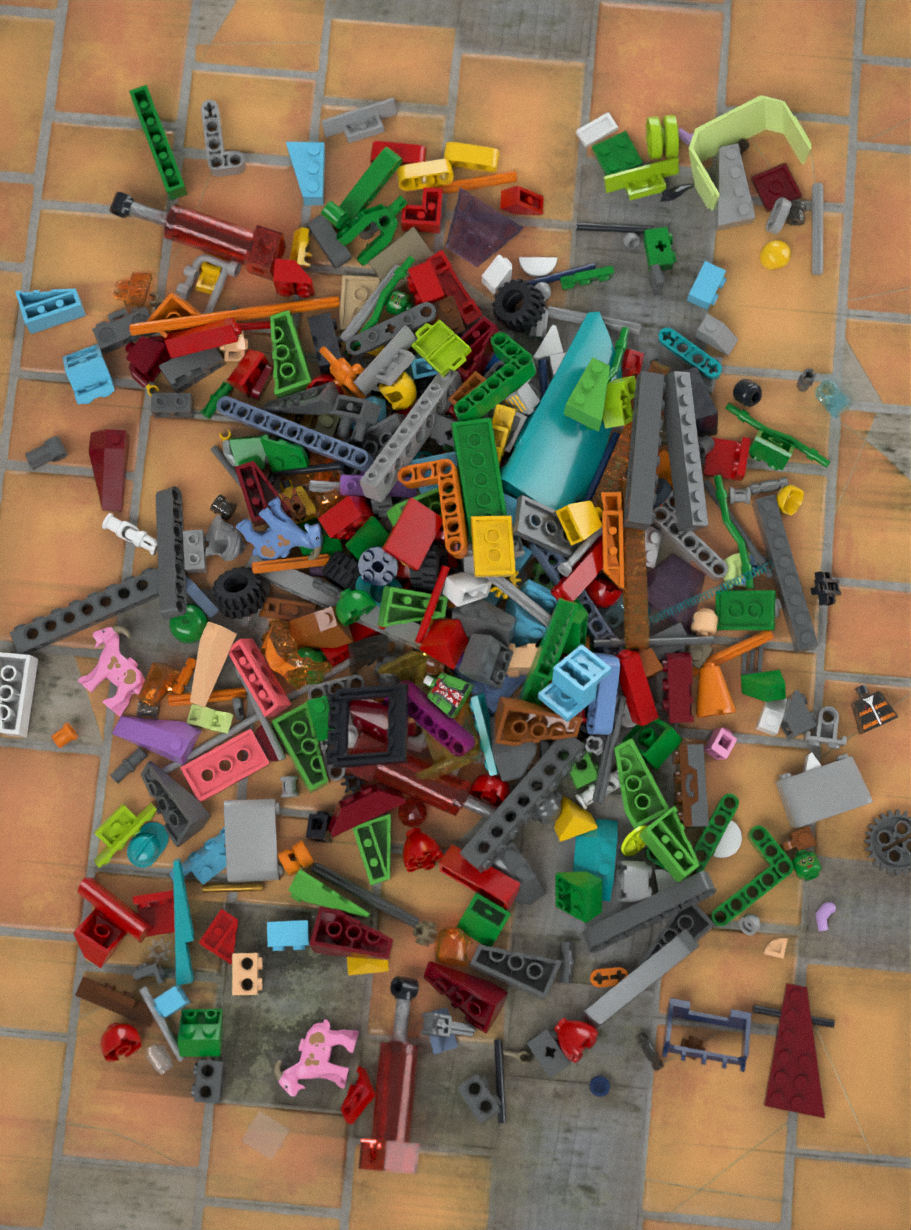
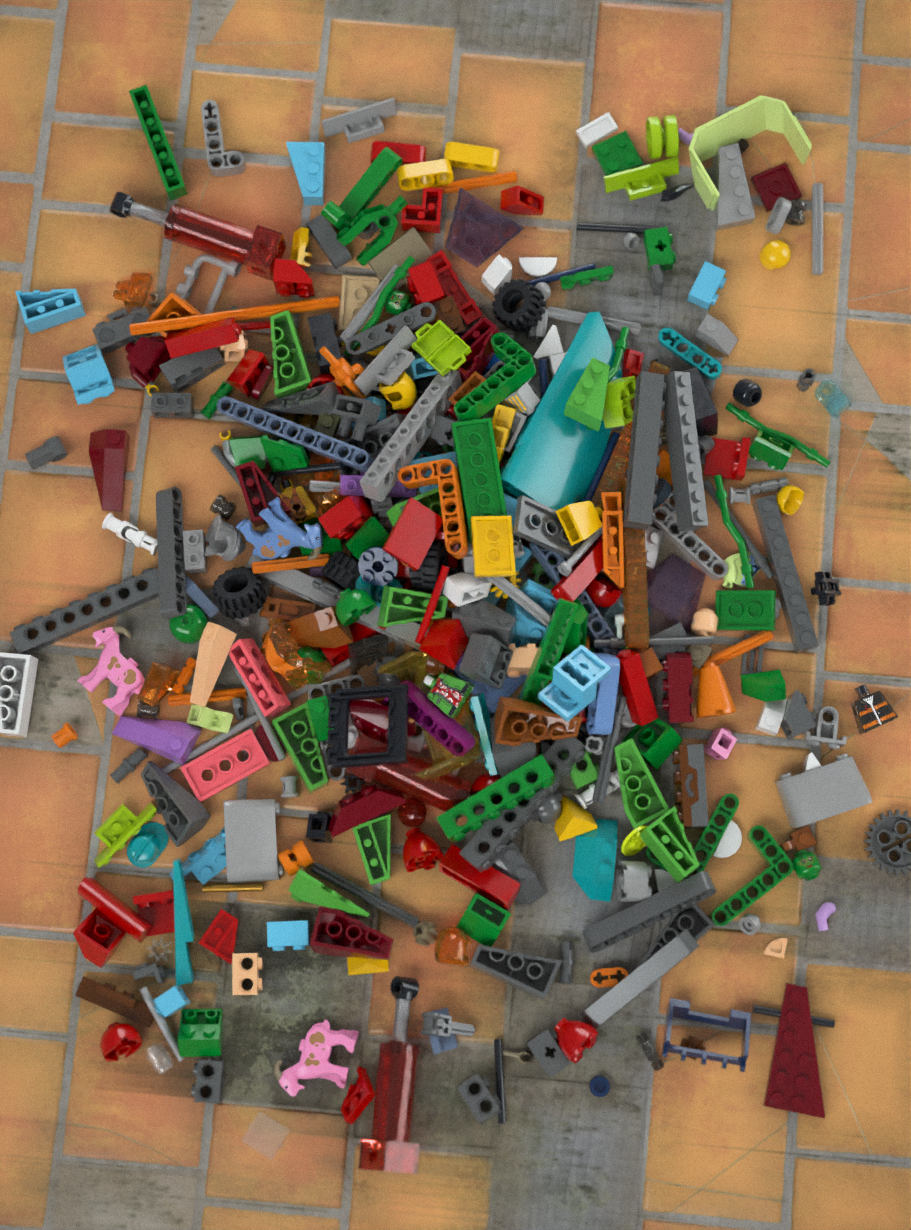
yellow slope [196,252,225,294] -> none
dark red wedge [423,961,508,1034] -> none
green slope [555,871,602,923] -> none
teal piece [639,562,774,628] -> none
none -> green brick [436,754,556,842]
none -> light aqua hand [615,613,627,639]

